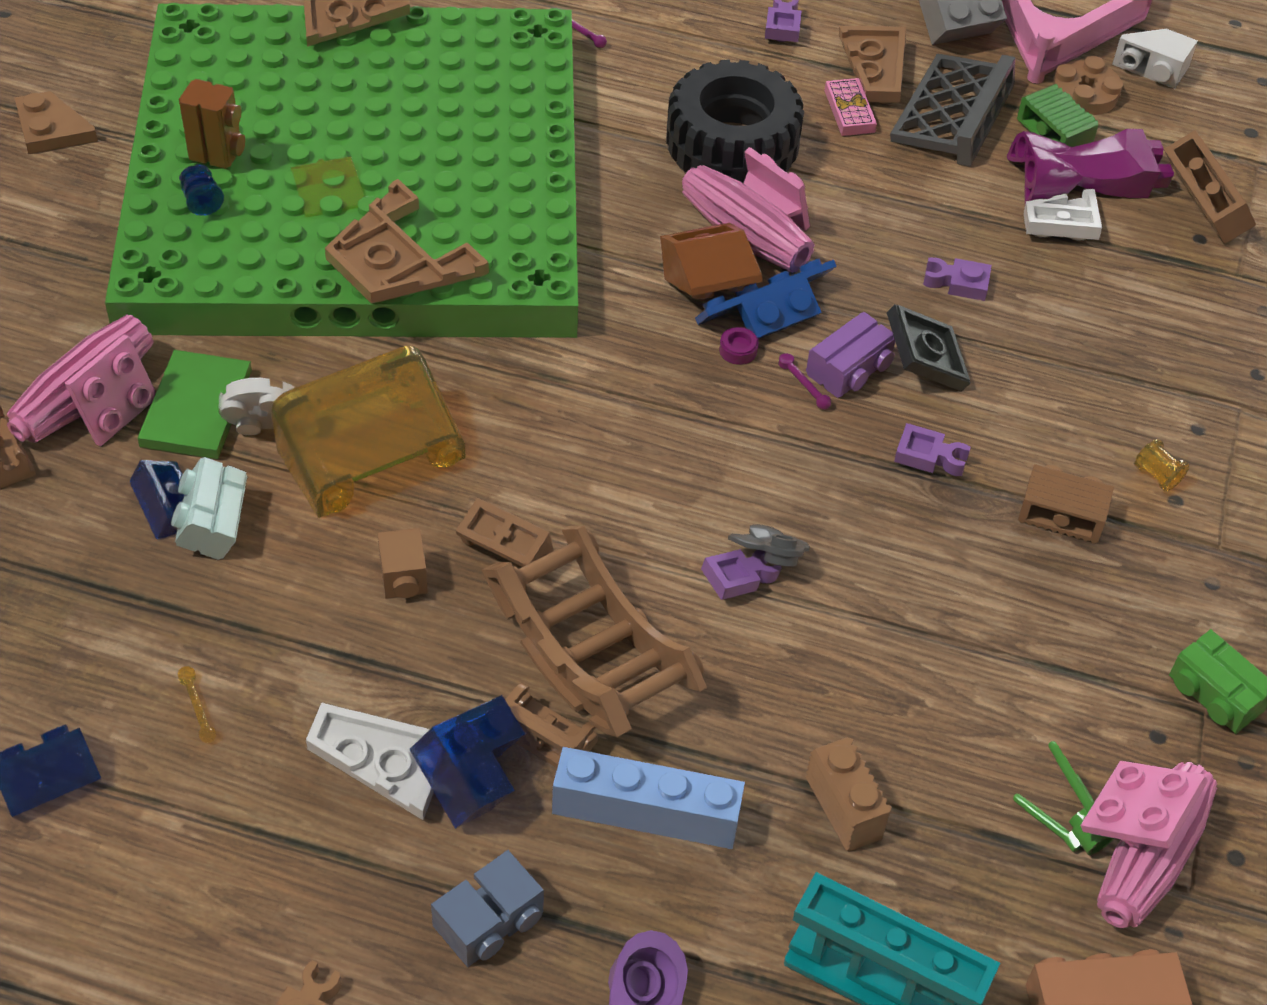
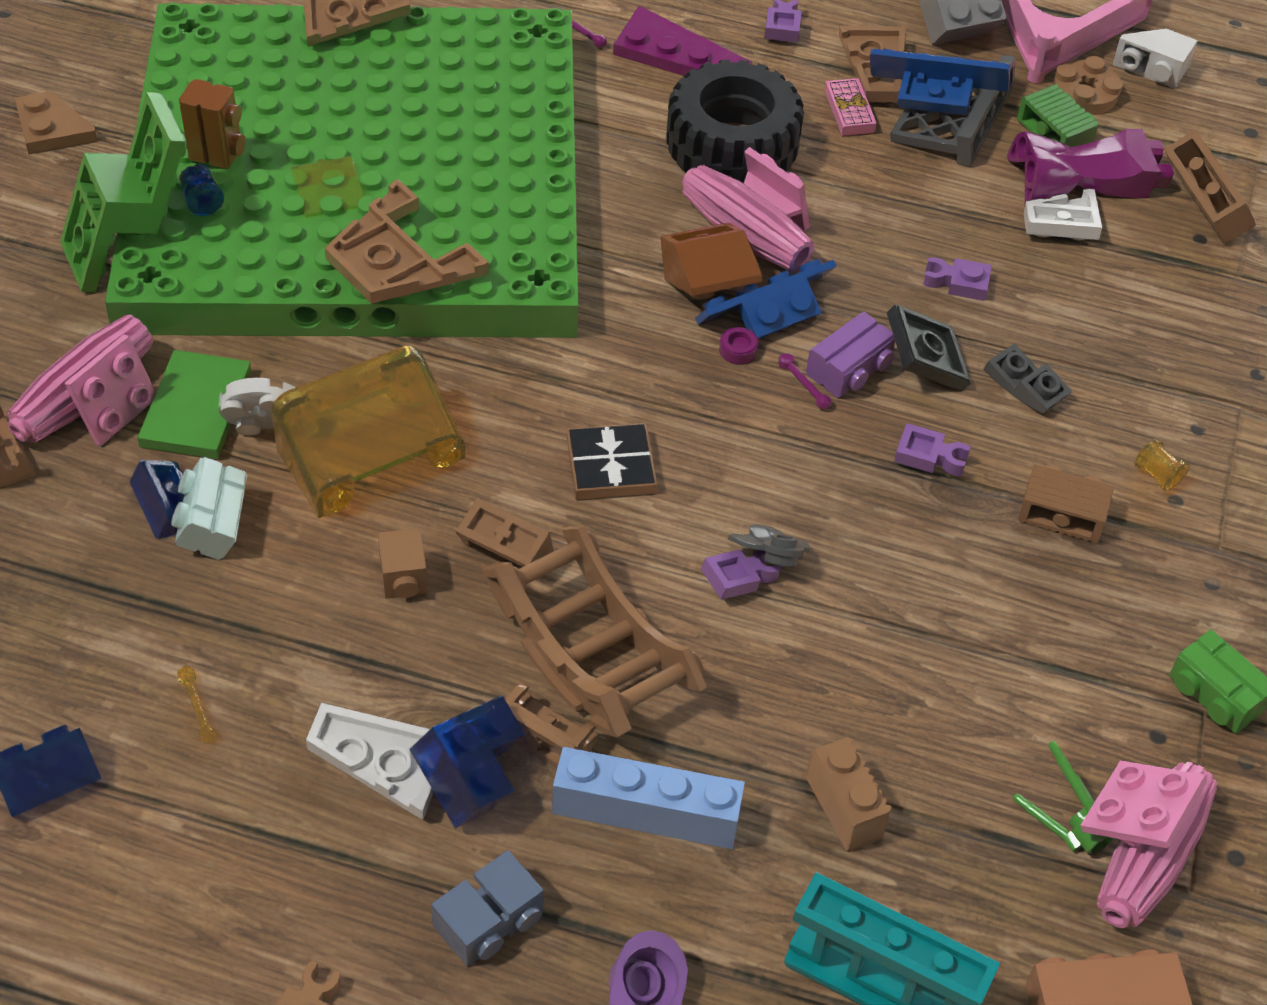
none -> bright green bracket [60,92,187,292]
none -> black tile [566,423,657,500]
none -> magenta wing [613,6,752,76]
none -> blue bracket [870,49,1010,115]
none -> dark grey slope [983,343,1072,413]

